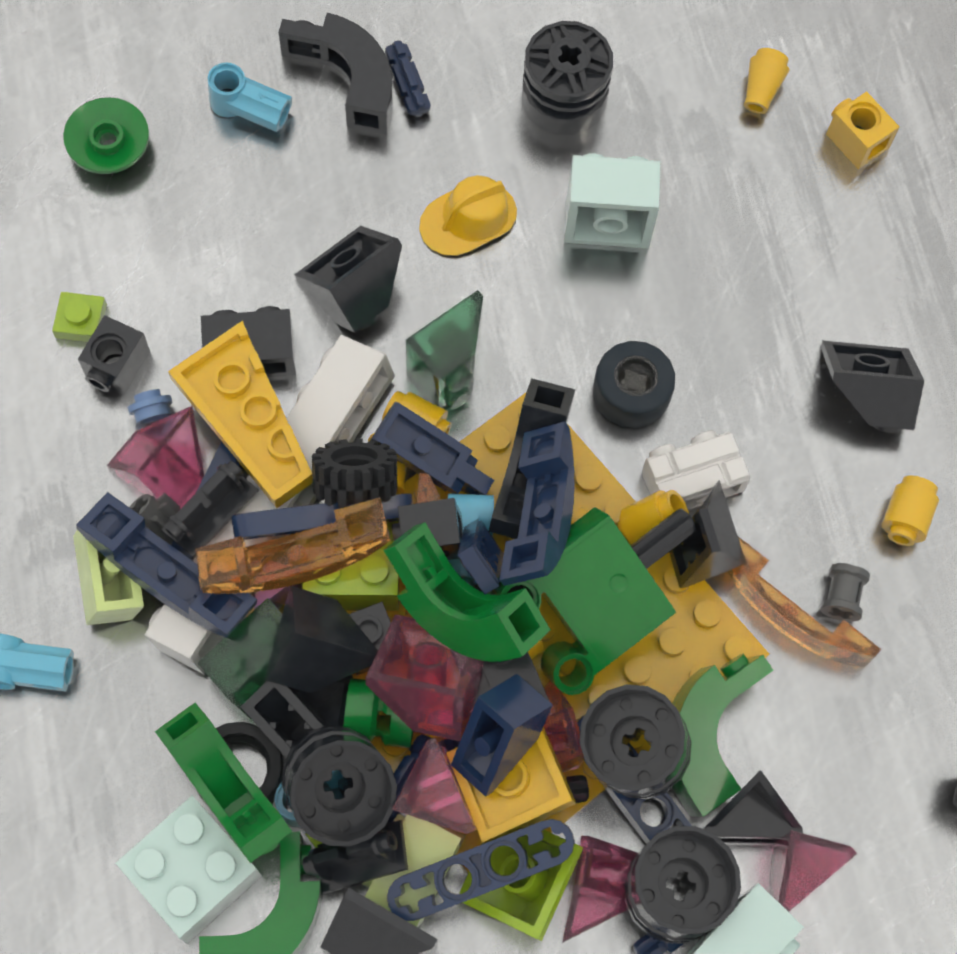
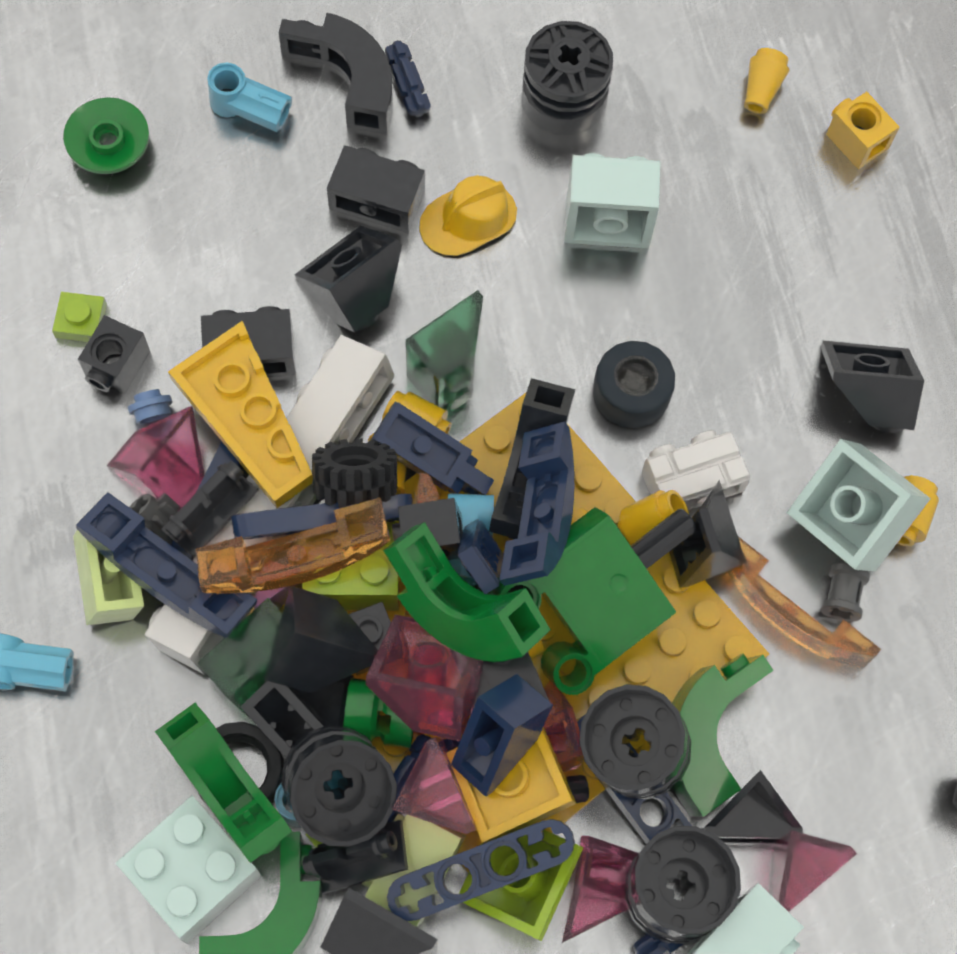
none -> black brick [327,145,425,234]
none -> light aqua brick [787,439,931,572]

